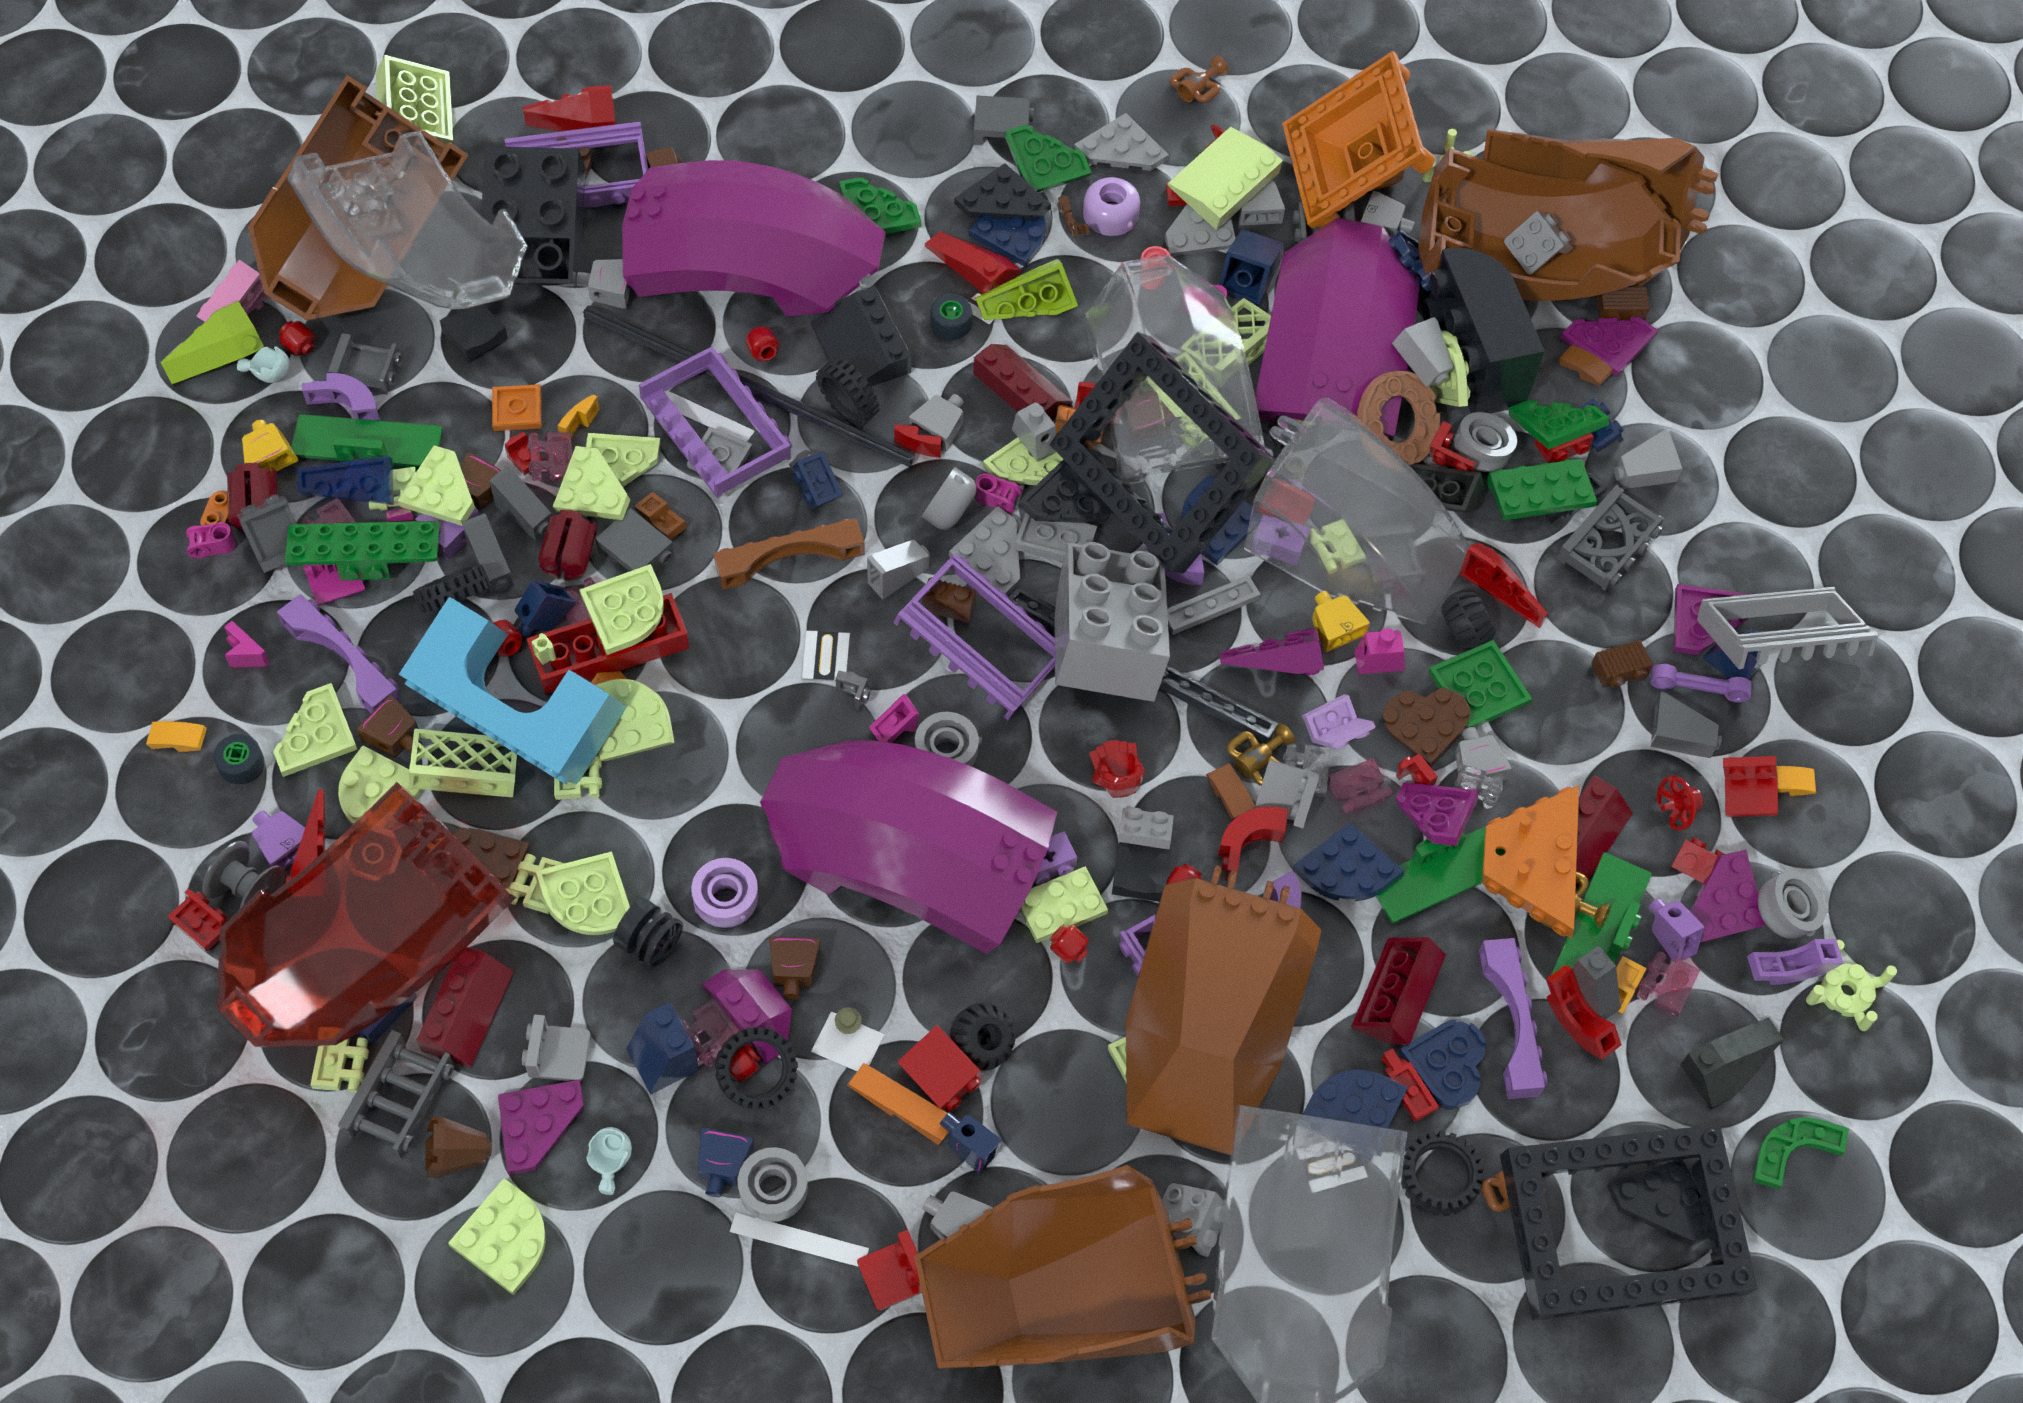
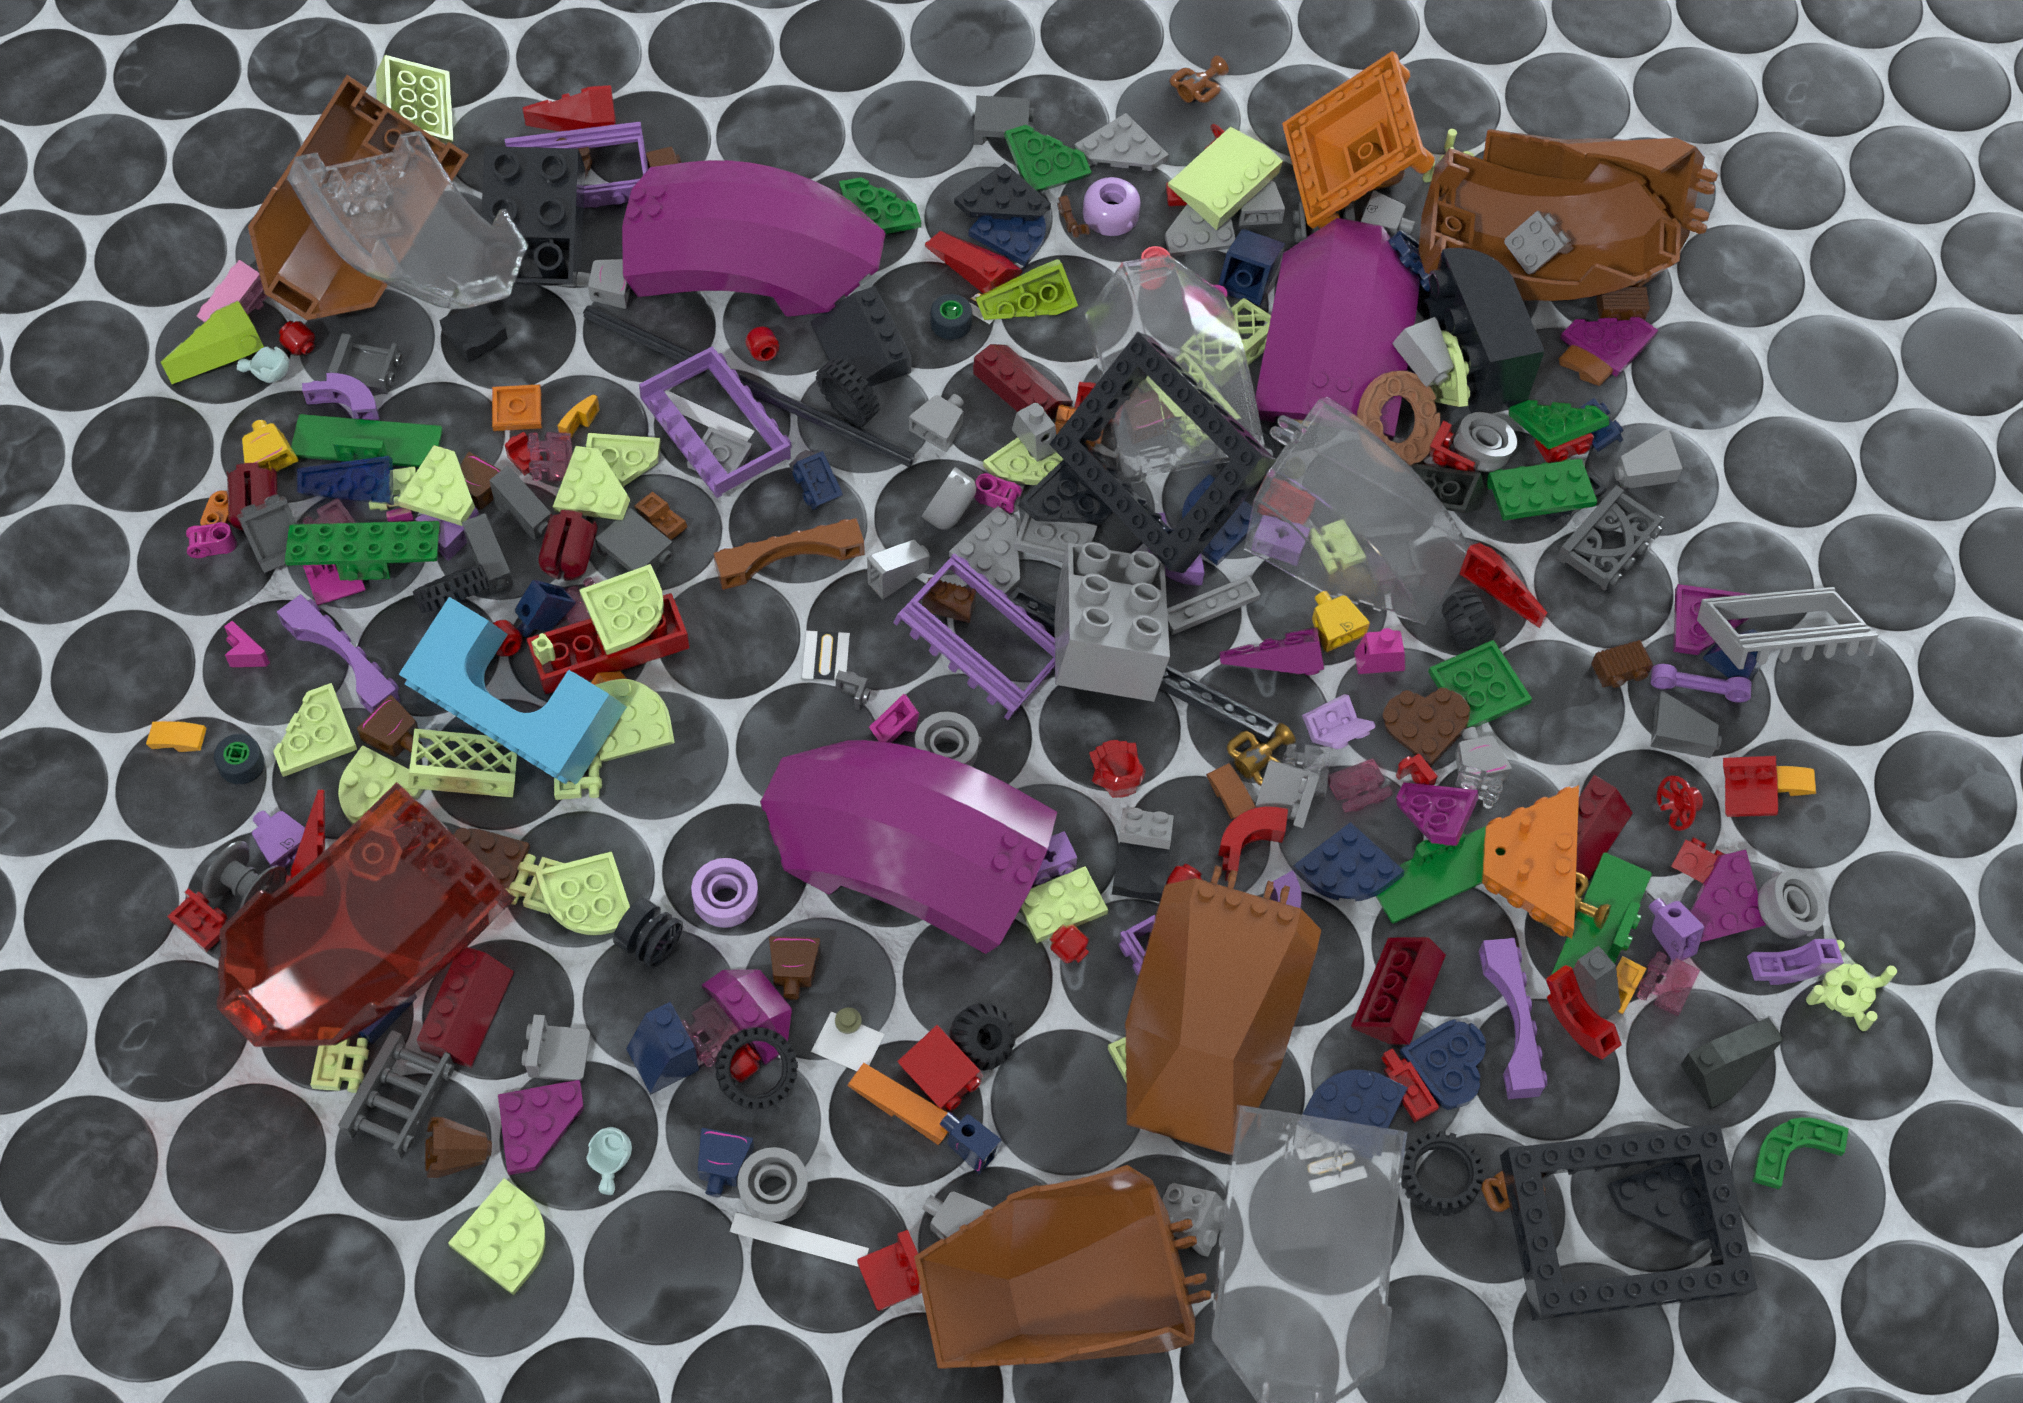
red slope [894,424,941,458] -> none

